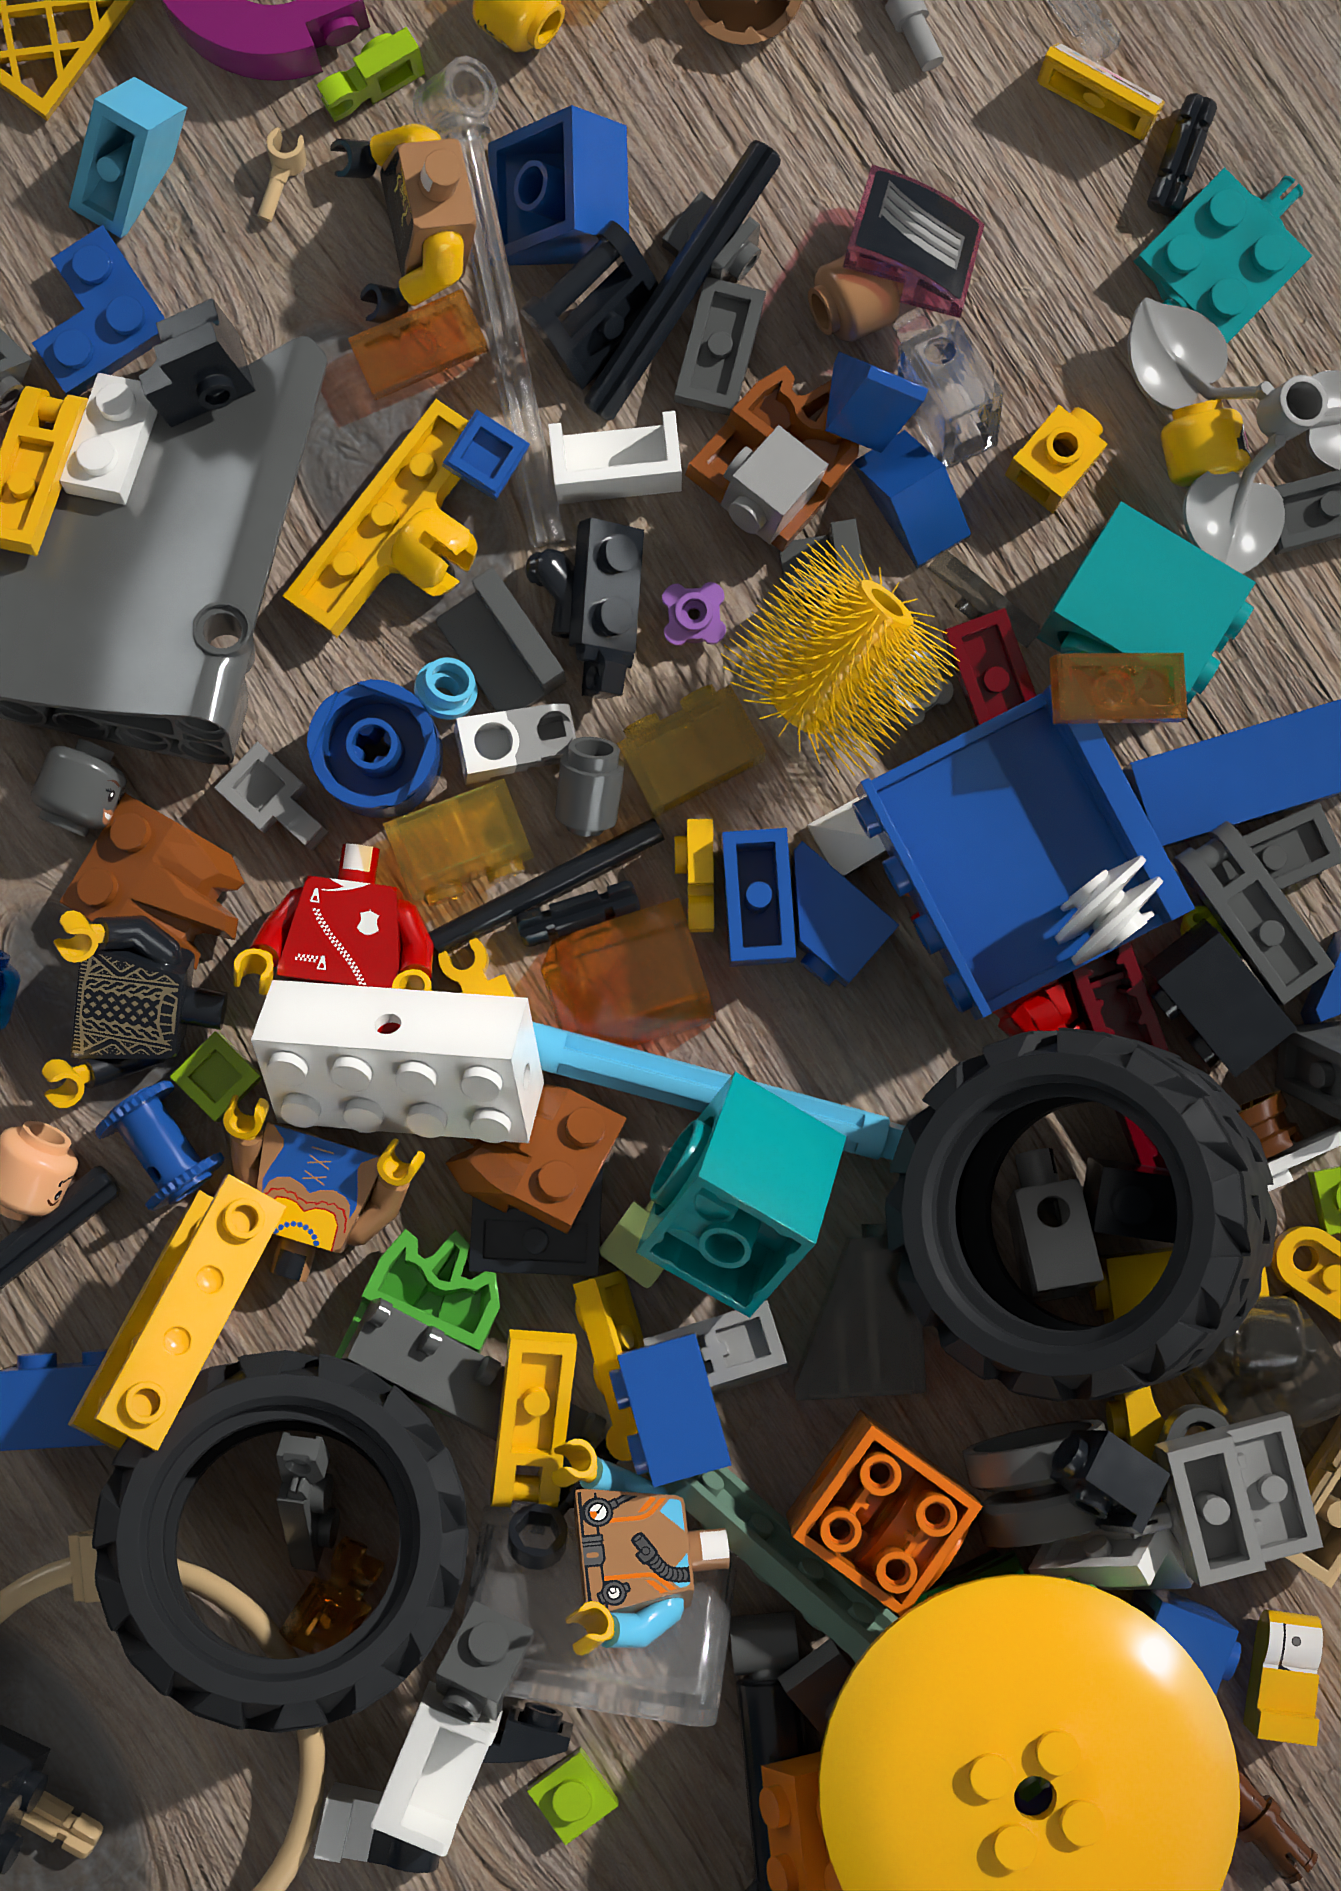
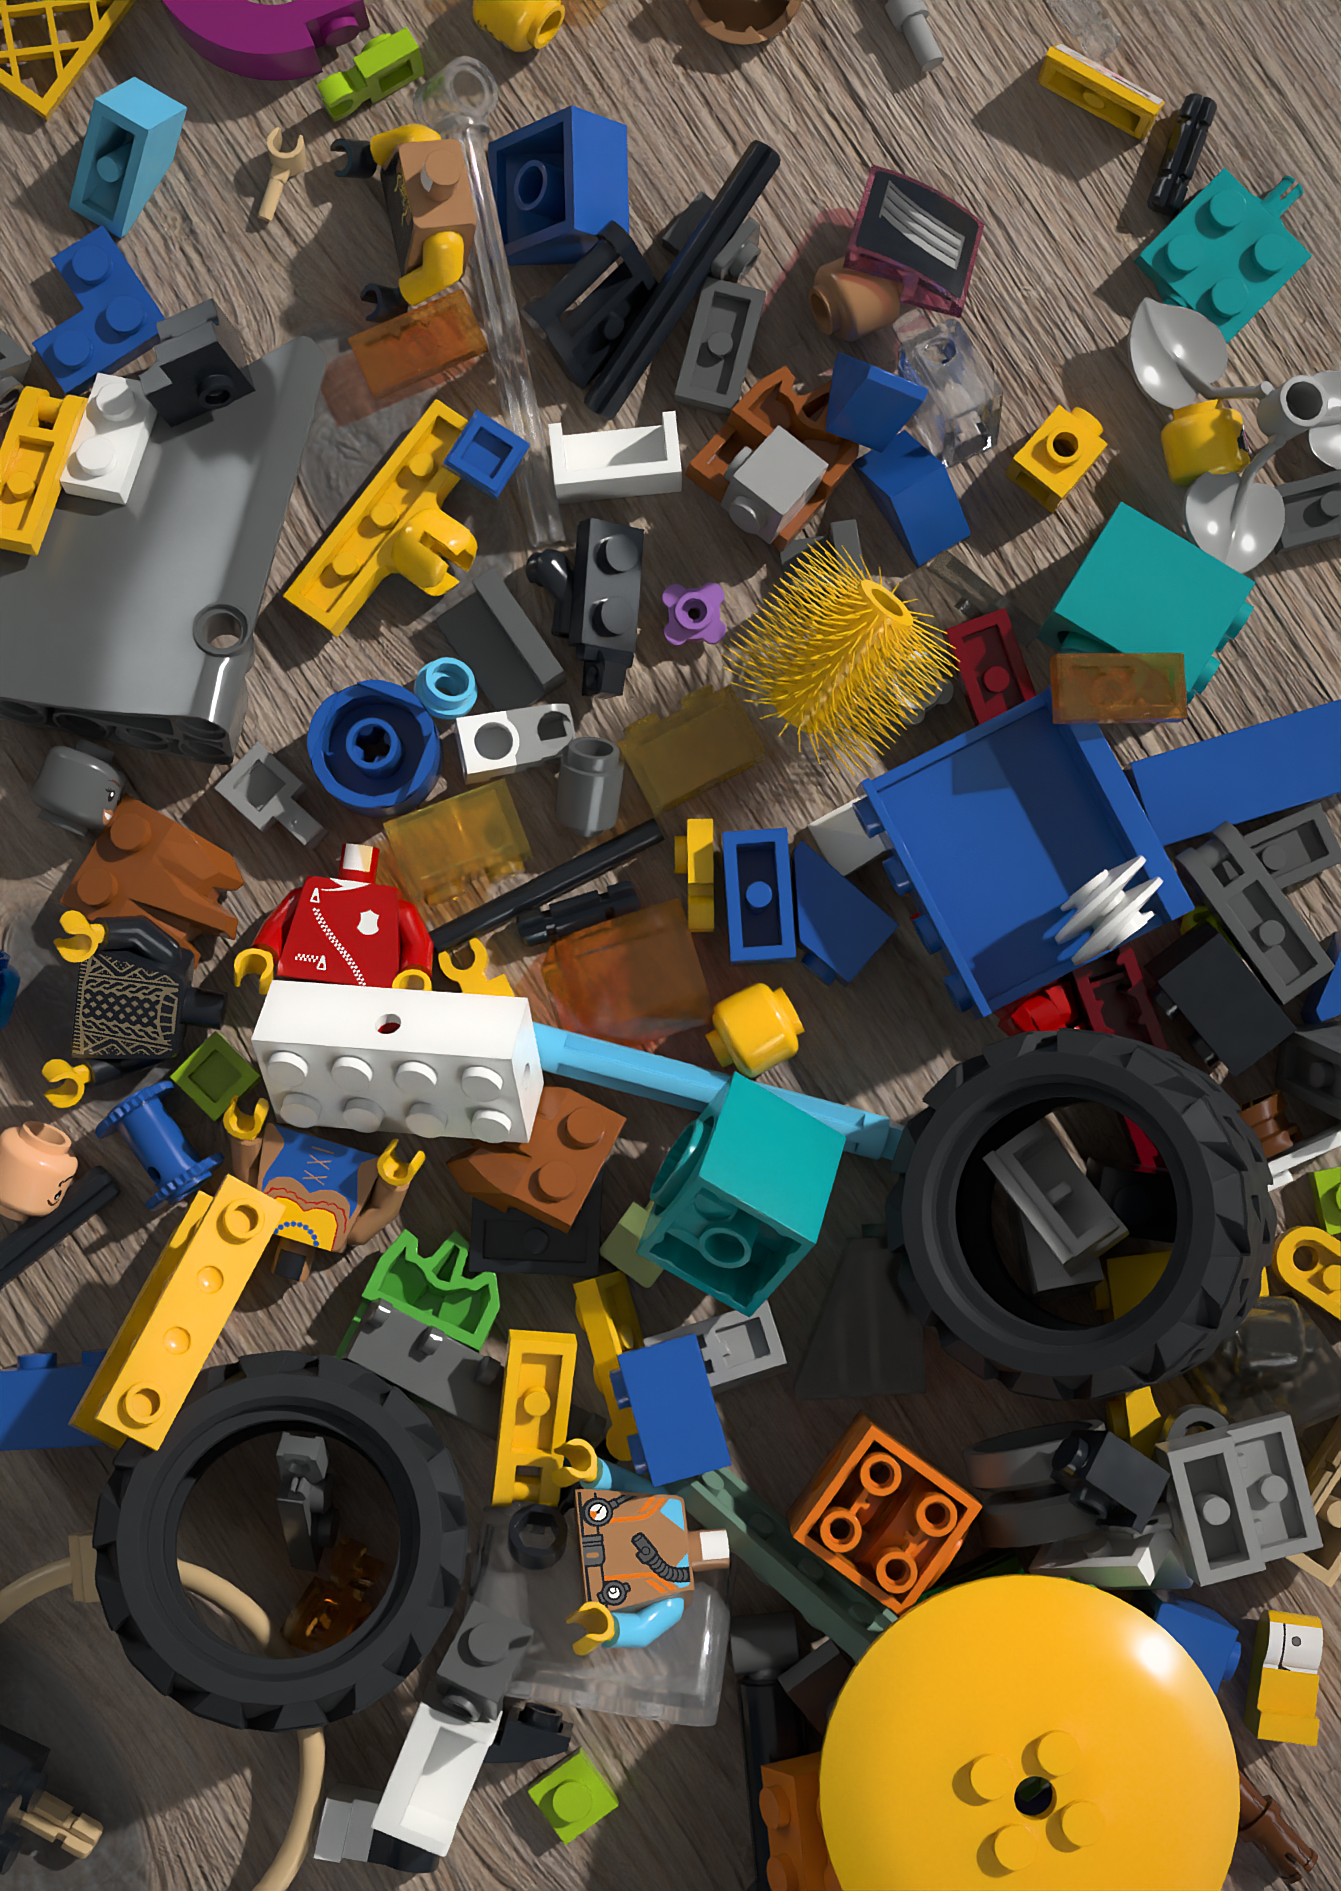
none -> yellow head [705,982,805,1078]
none -> light grey hinge [982,1123,1130,1278]

